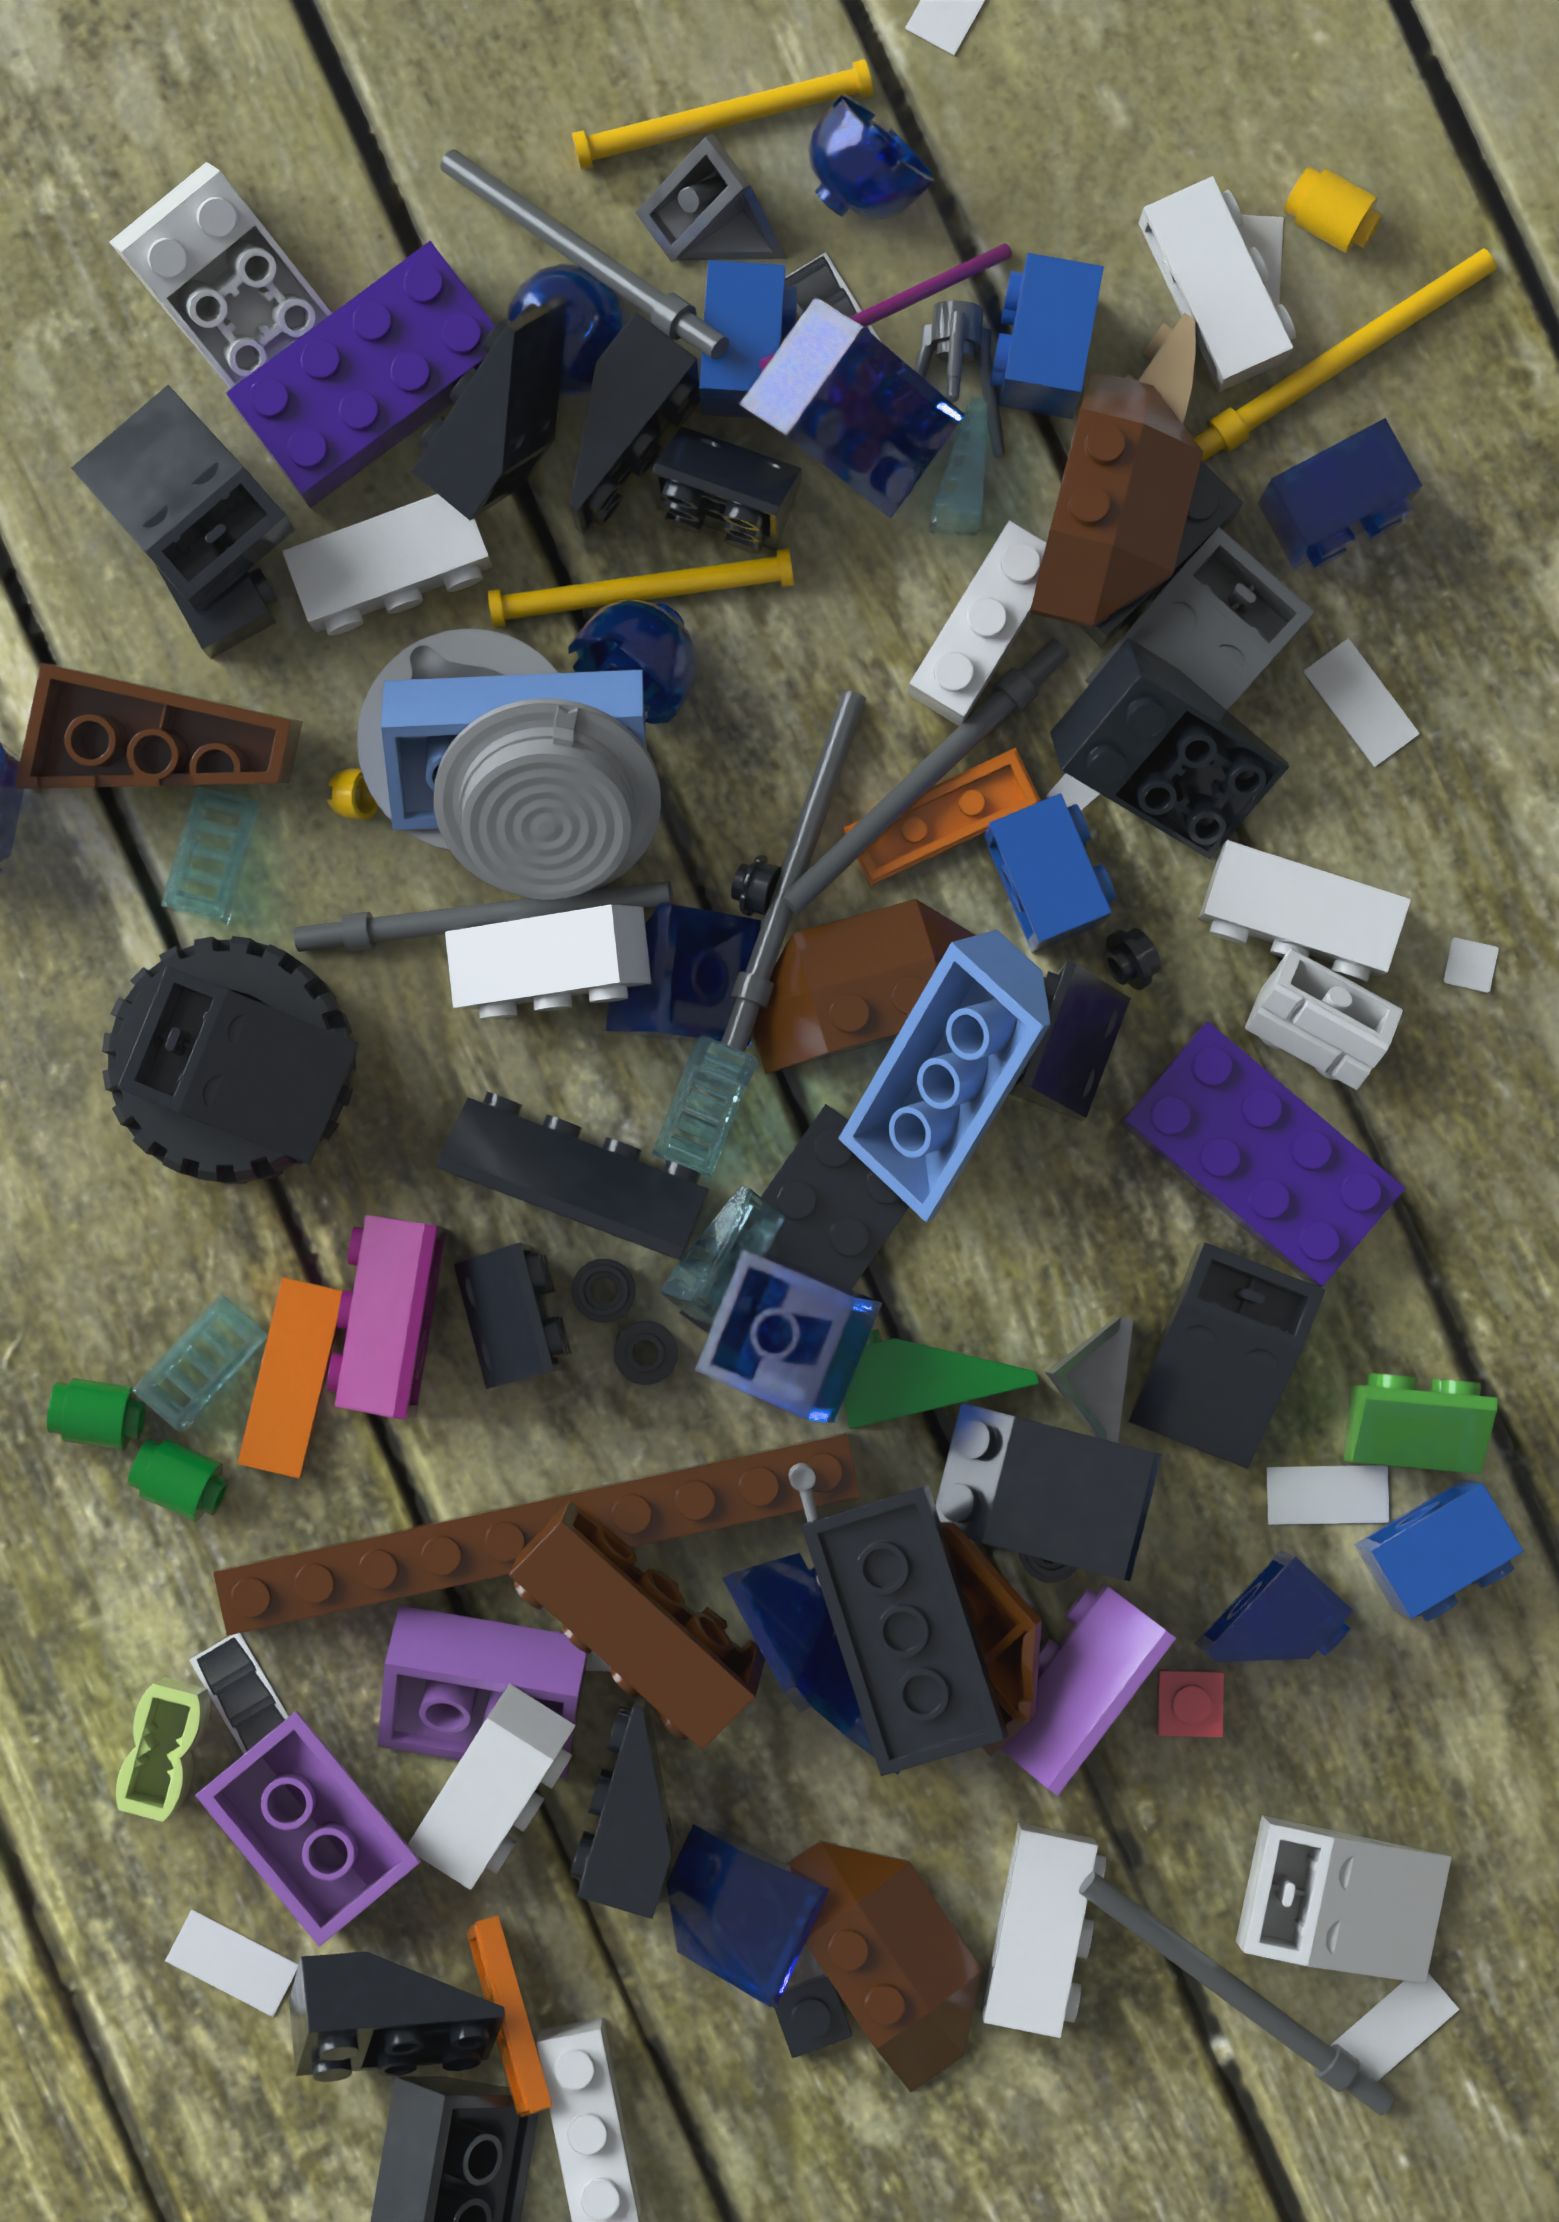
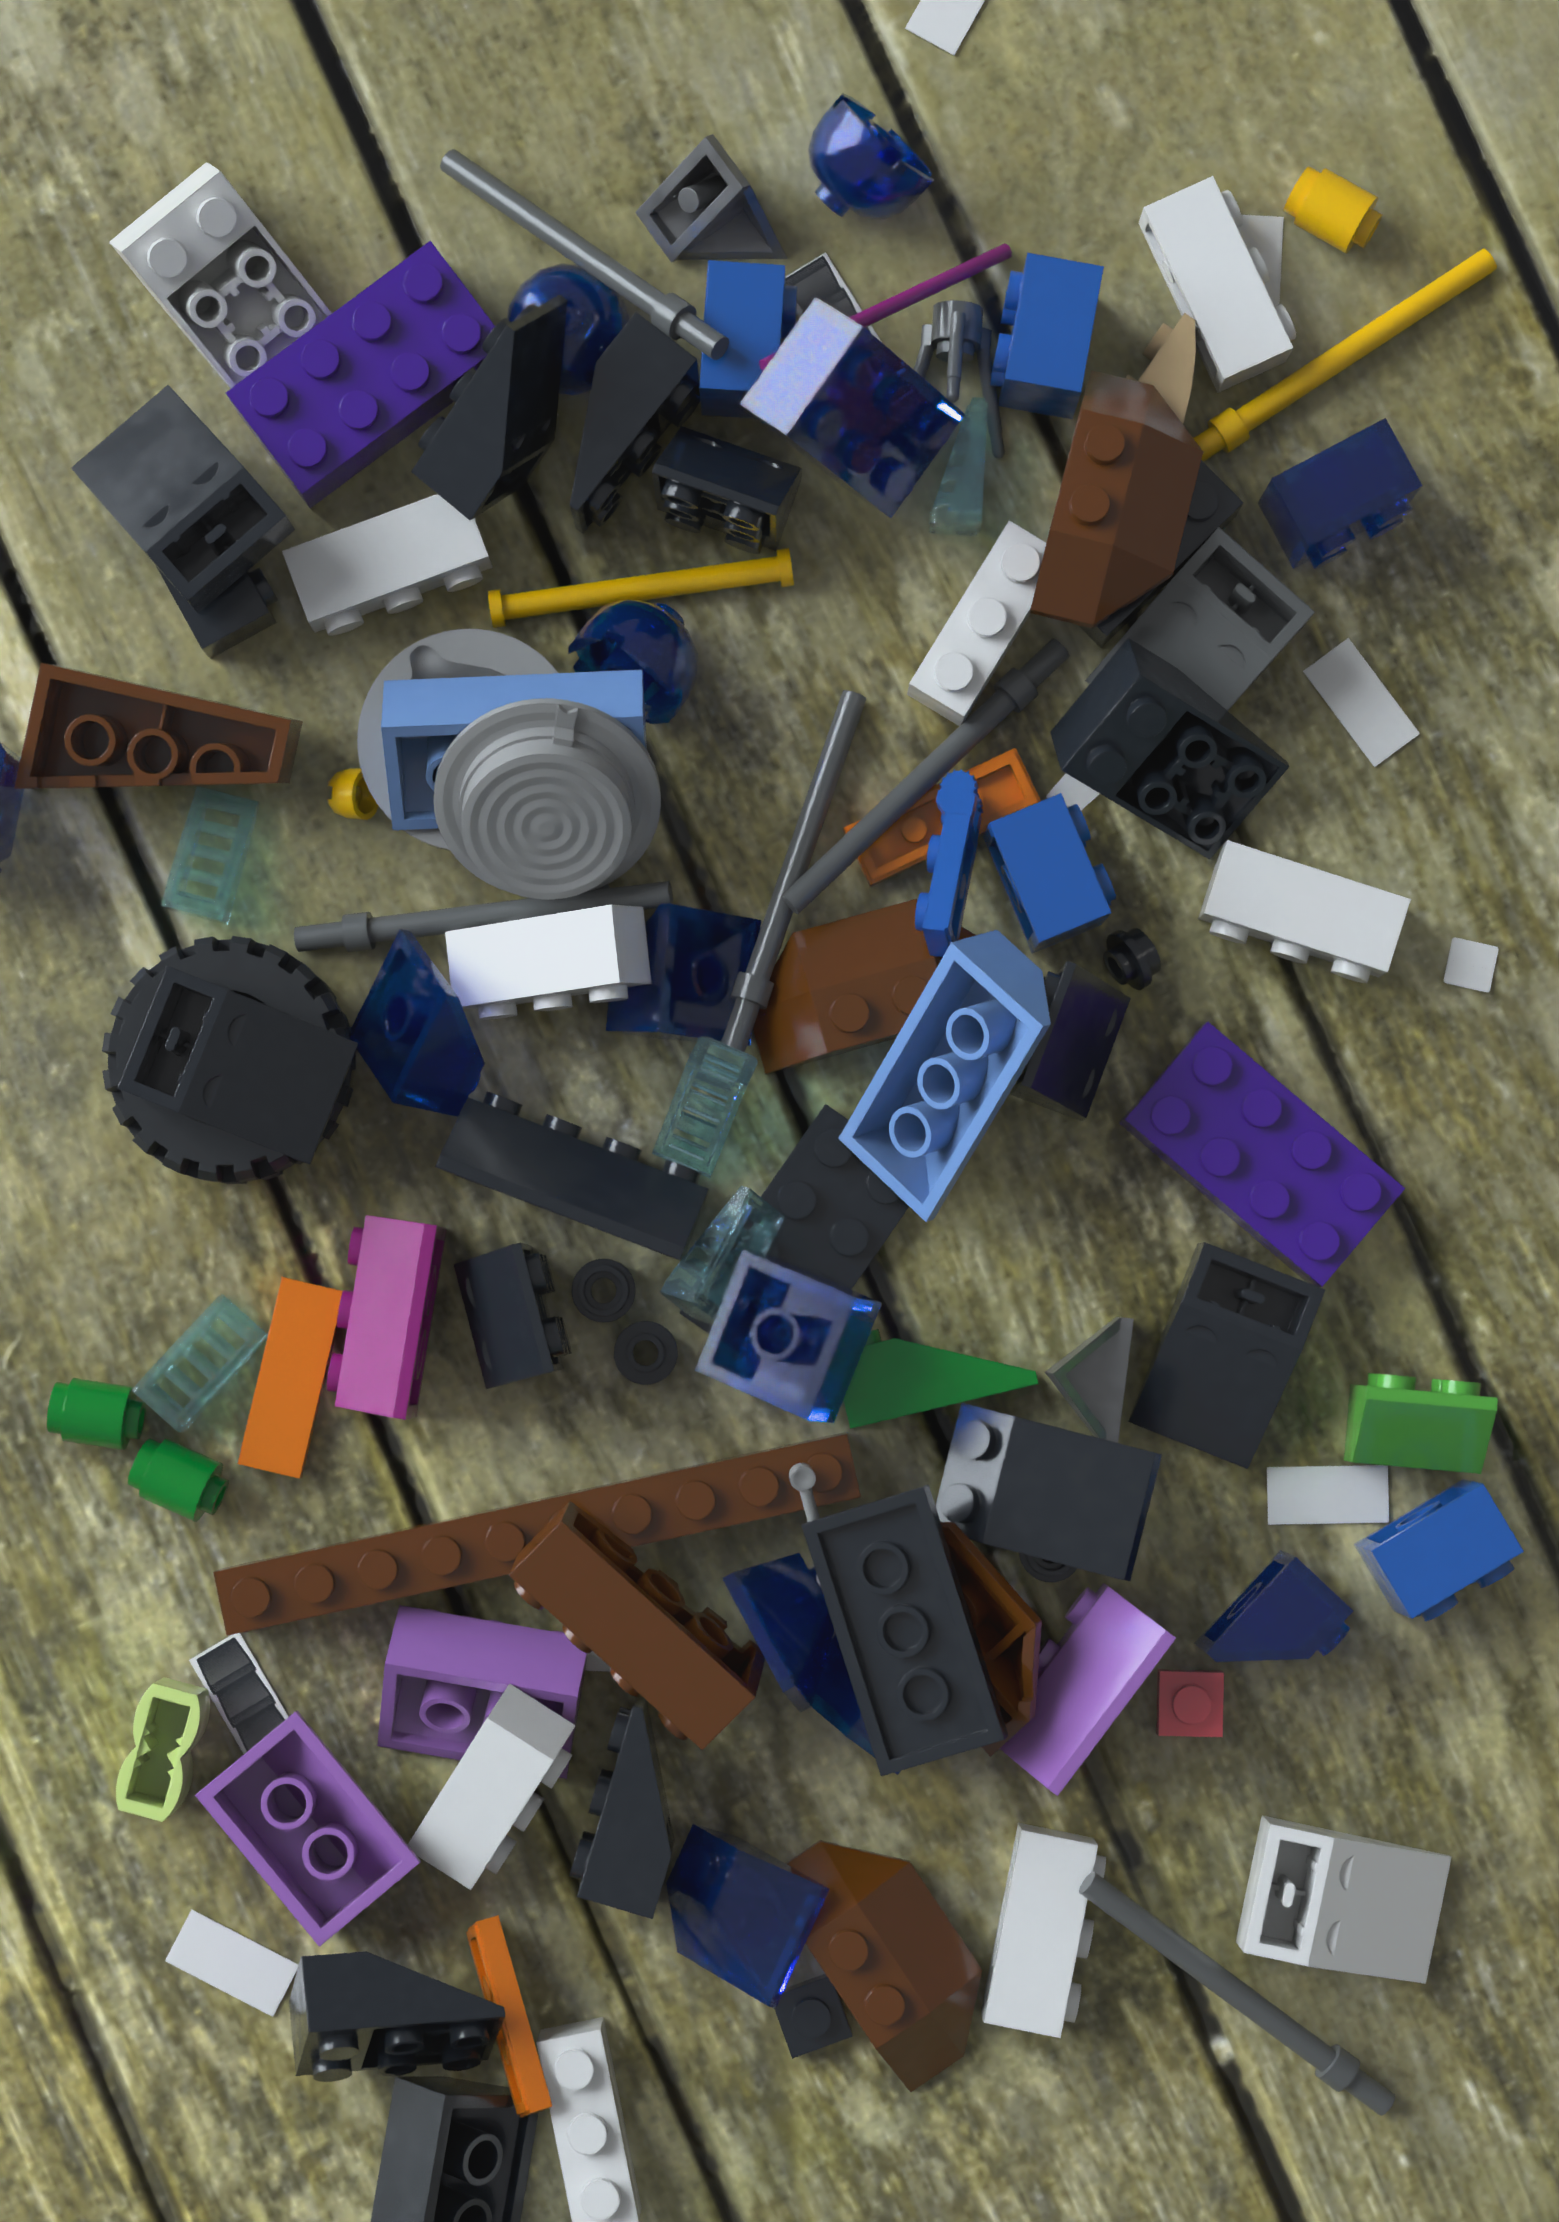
yellow bar [572,59,874,170] -> none
black plate [731,855,782,916] -> none
white brick [1245,948,1403,1090] -> none
white sticker [1330,1973,1460,2081] -> none
none -> clear blue slope [349,929,485,1117]
none -> blue hinge [915,769,983,957]

